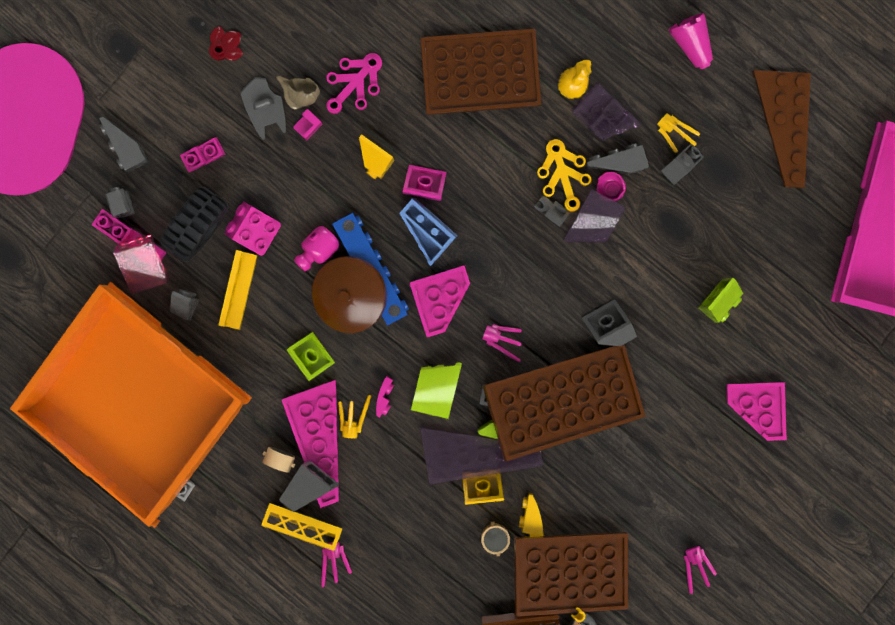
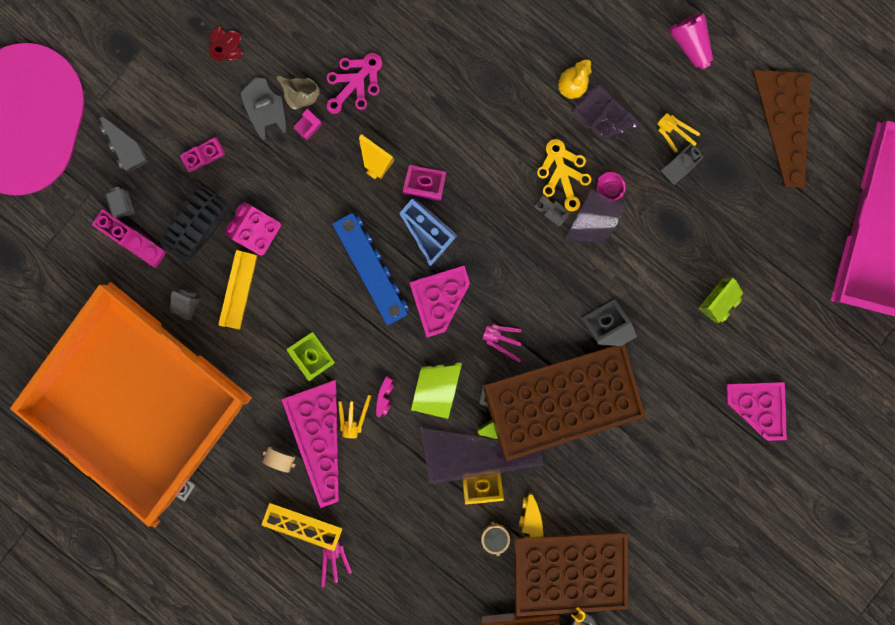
clear pink panel [114,235,169,294] -> none
dark grey slope [279,461,339,512] -> none
dark pink piece [294,226,339,271] -> none
reddish brown dish [312,256,387,333] -> none
reddish brown plate [421,29,541,115] -> none
dark grey slope [586,143,649,174] -> none
dark pink plant [683,546,717,594] -> none

